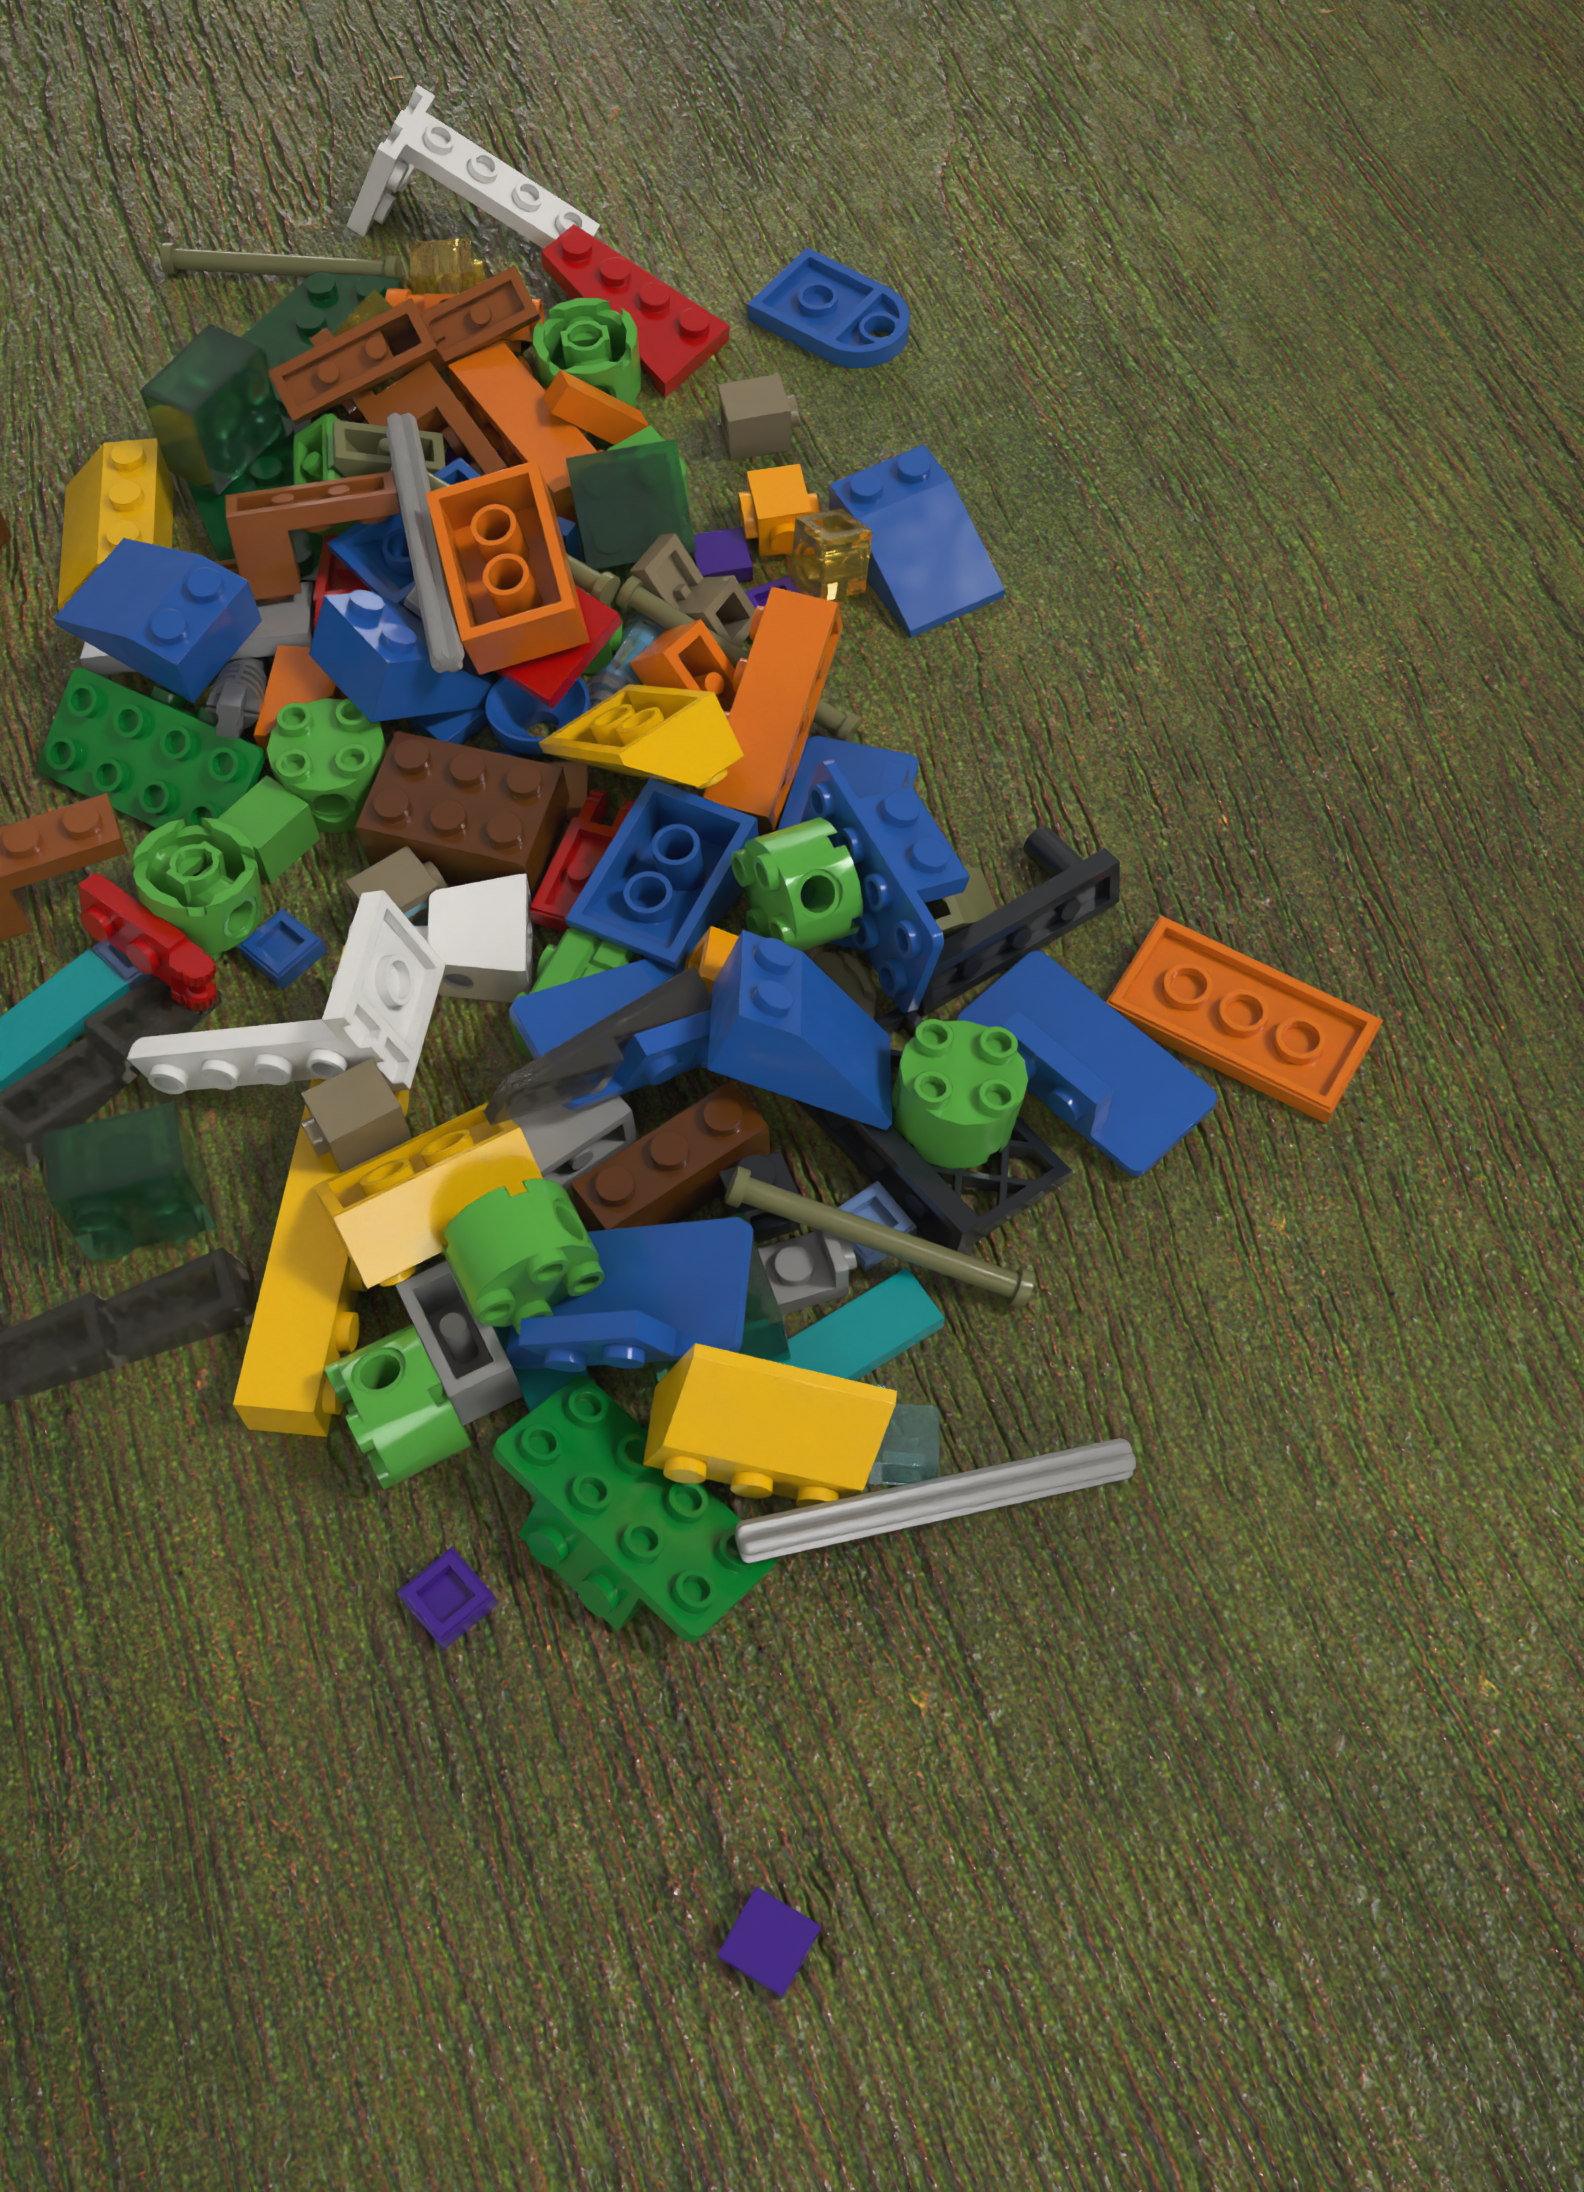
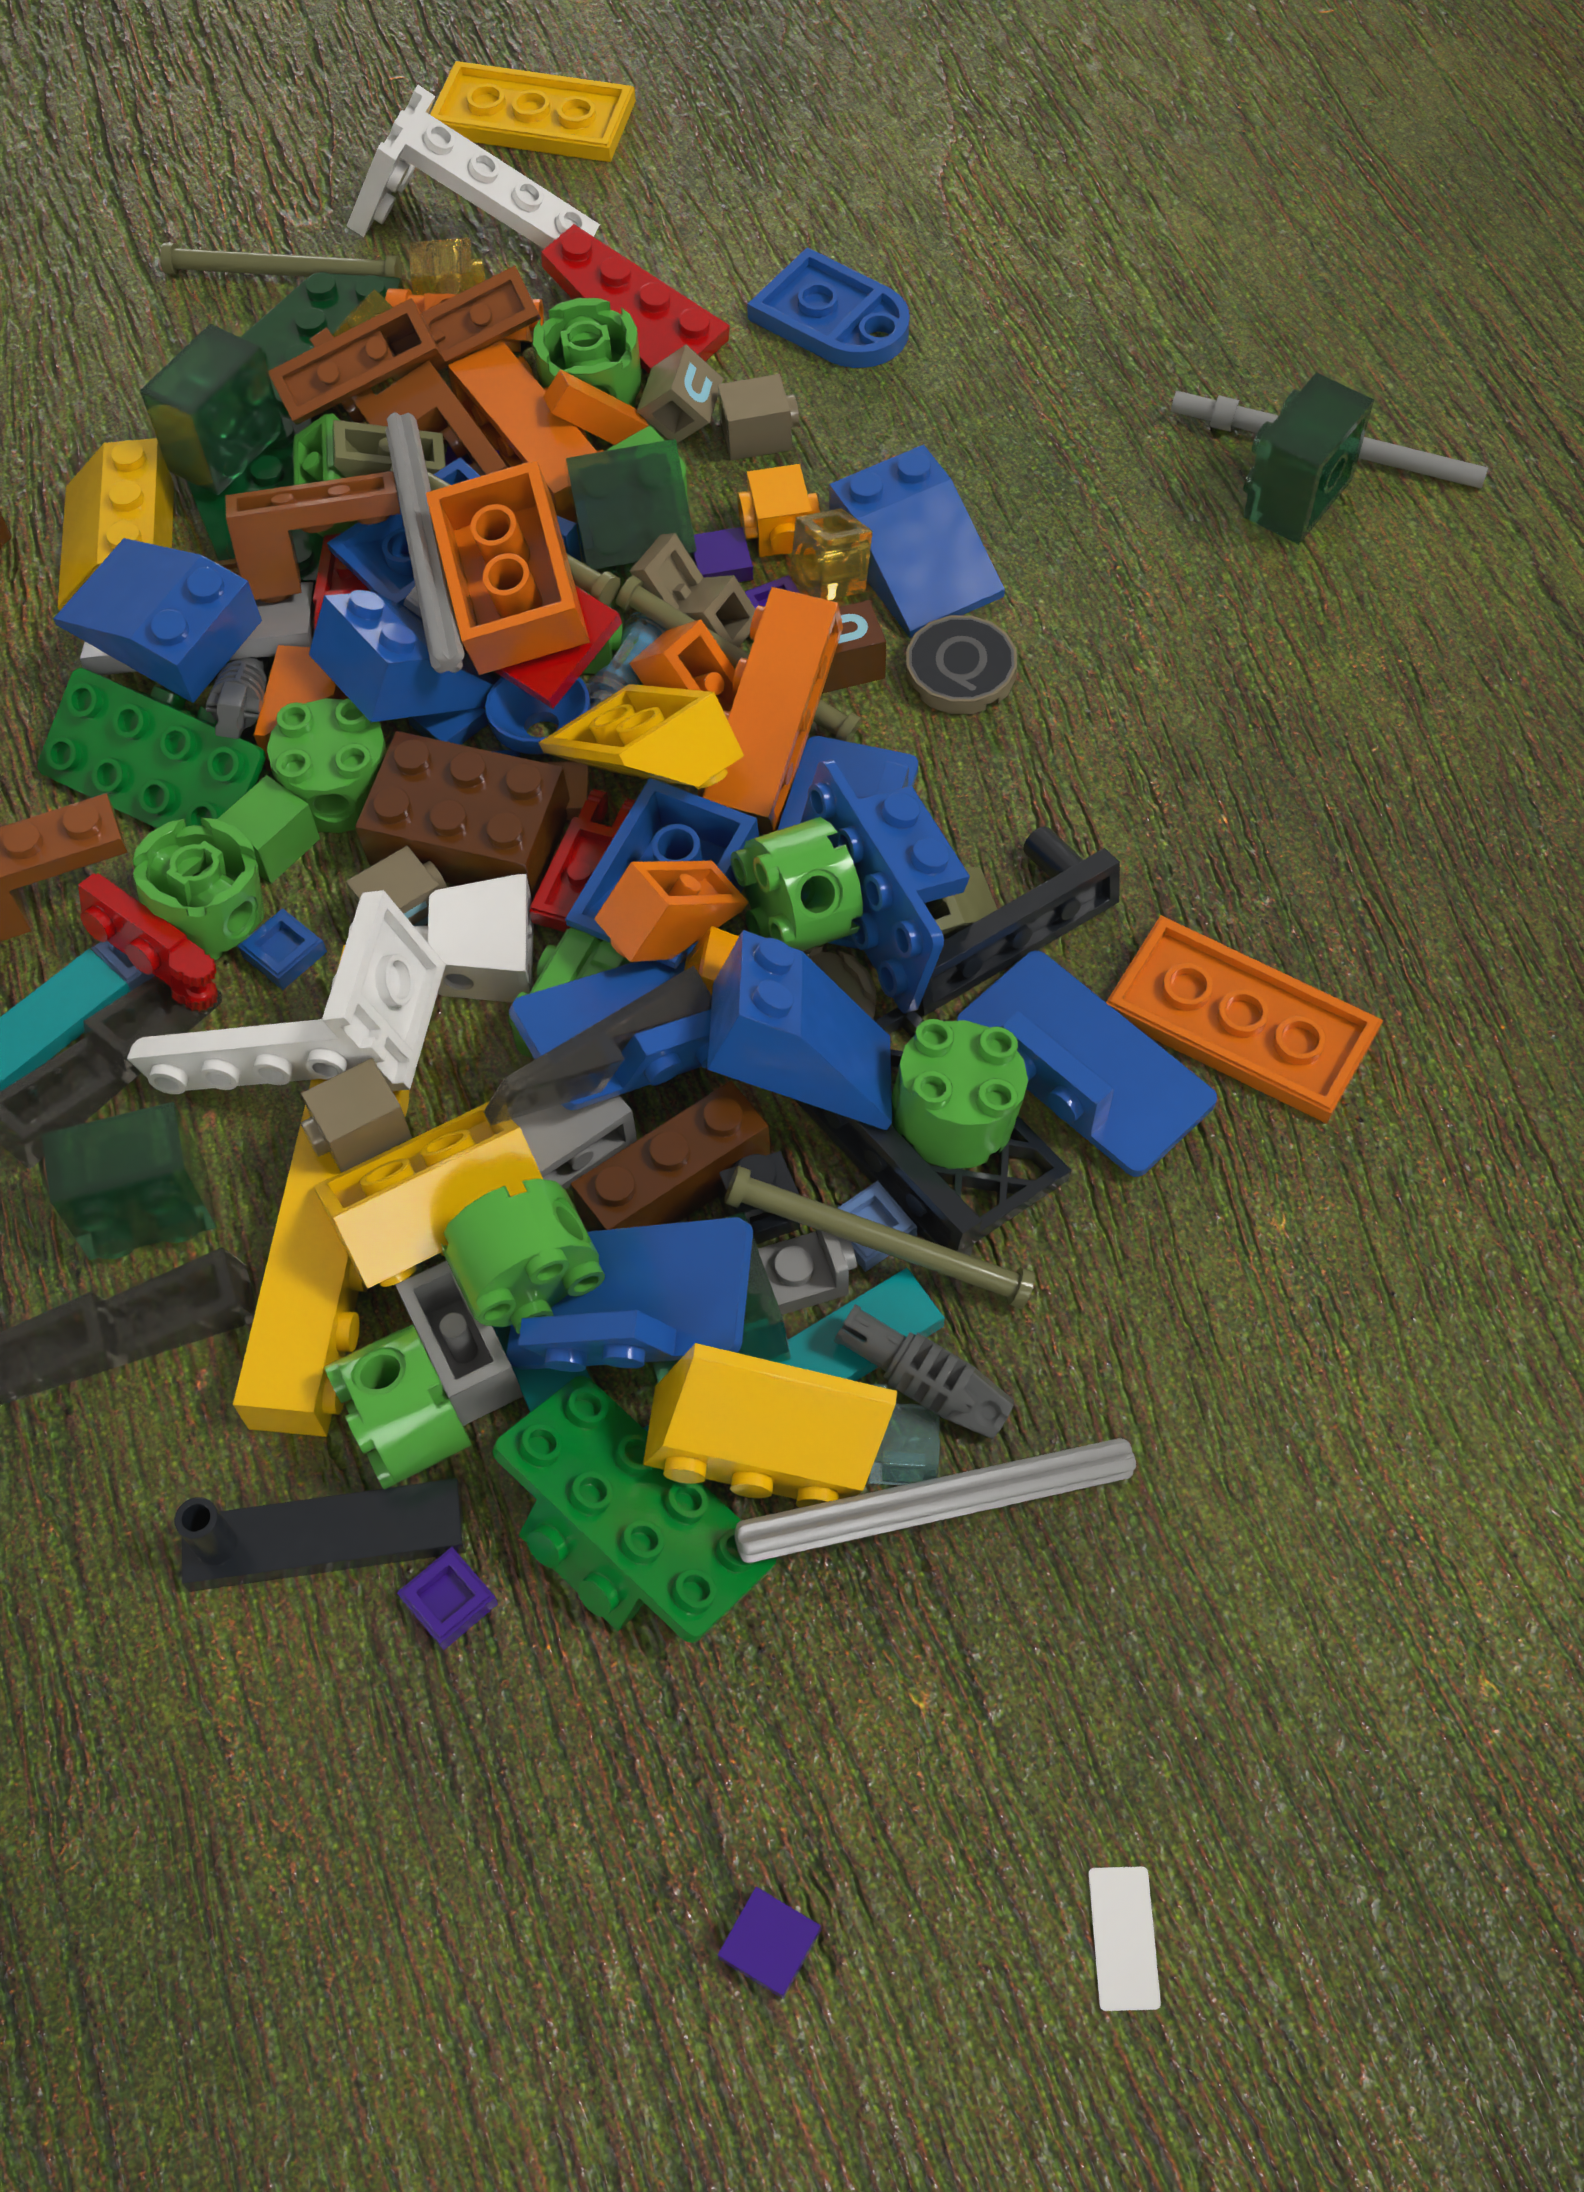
none -> black piece [174,1478,466,1592]
none -> yellow tile [430,61,636,162]
none -> orange slope [594,861,748,962]
none -> dark tan brick [637,345,724,445]
none -> reddish brown brick [822,600,886,694]
none -> dark grey hinge [833,1304,1014,1439]
none -> tile [906,615,1017,714]
none -> white sticker [1089,1867,1161,2011]
none -> light grey bar [1171,391,1488,489]
none -> clear green brick [1243,372,1374,545]

